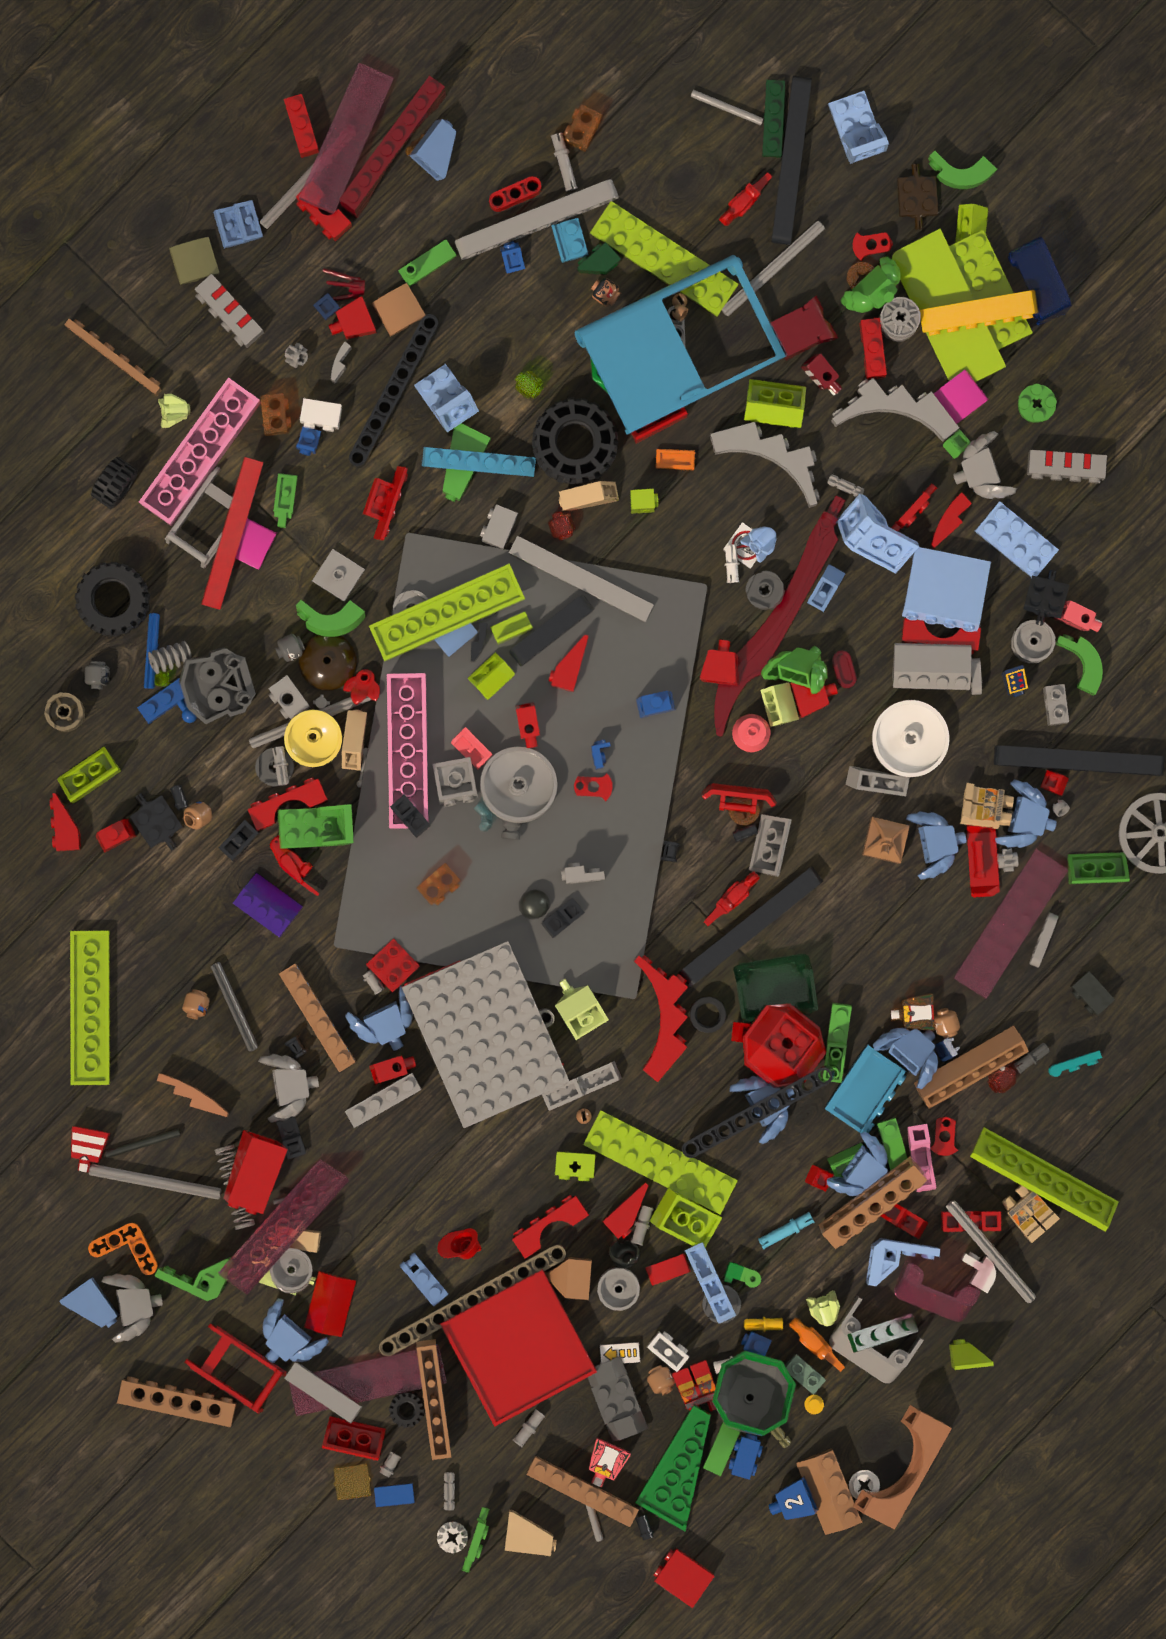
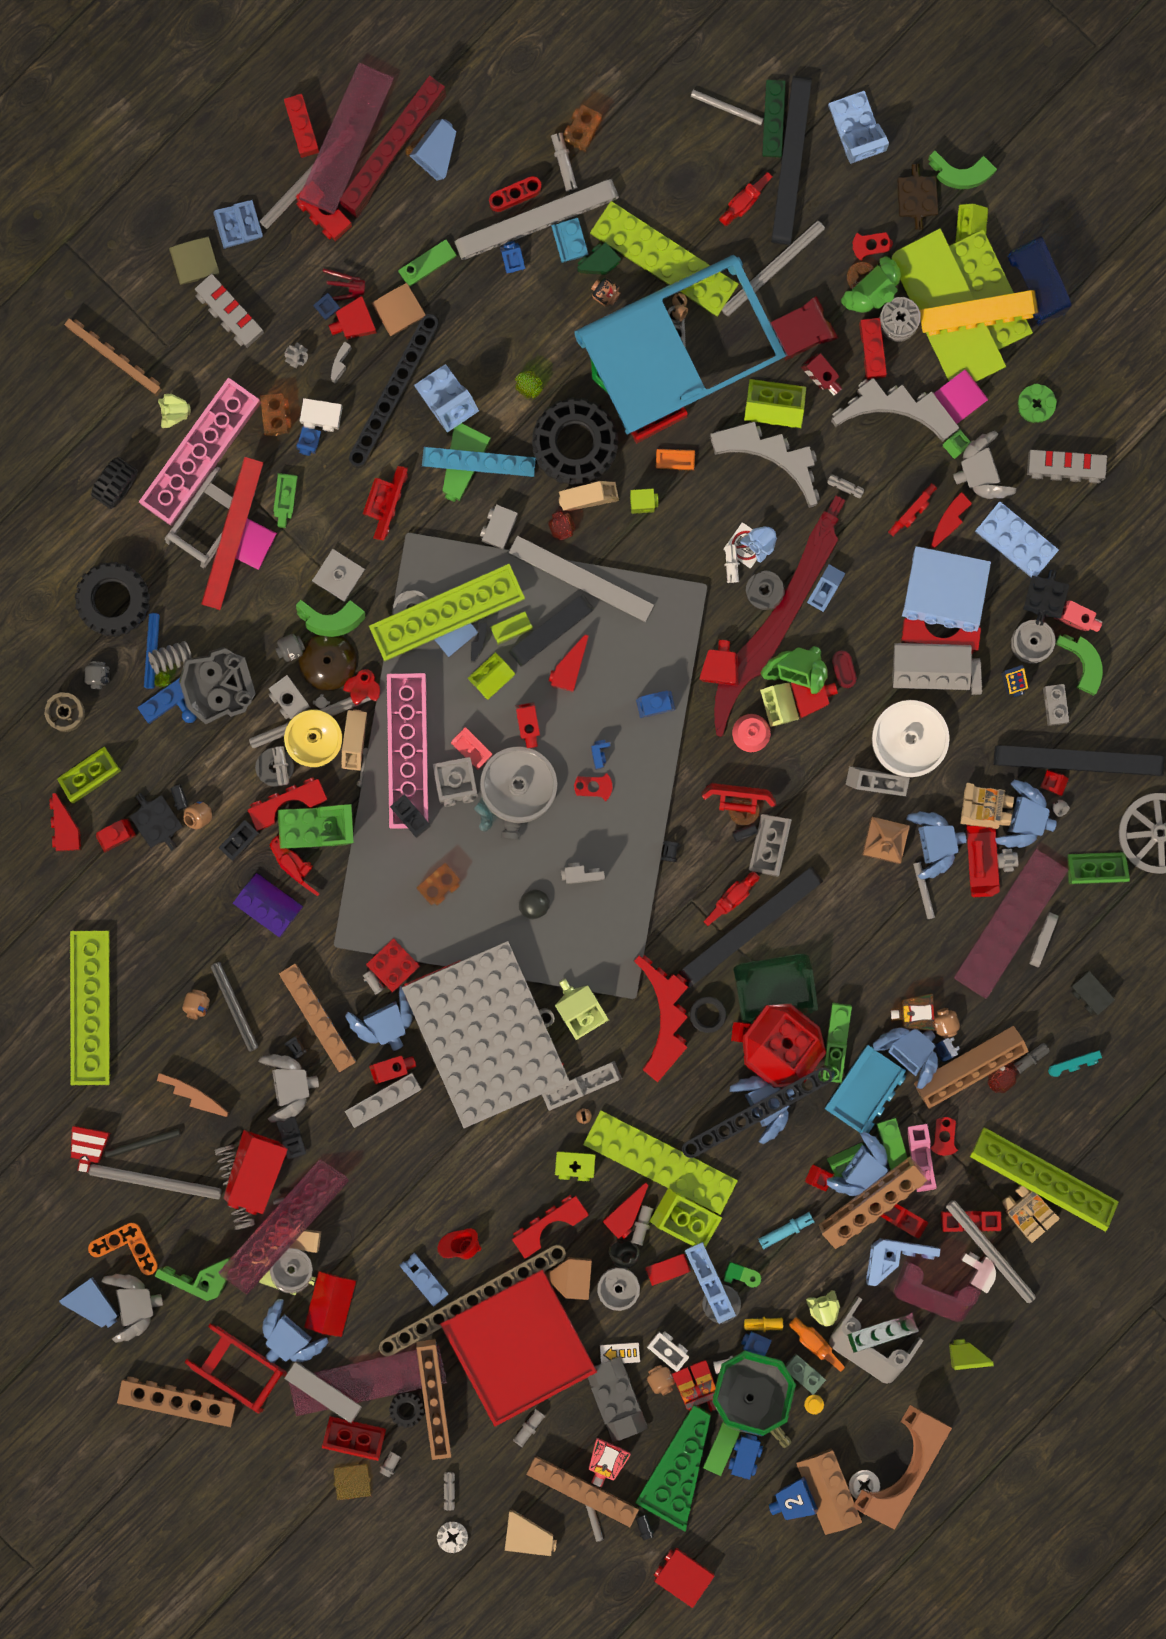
blue tile [374,1483,415,1507] -> none
bright green plate [462,1507,490,1572] -> none
black slope [541,898,585,938] -> none
light blue bracket [837,494,919,574] -> none
none -> light grey bar [913,862,935,919]

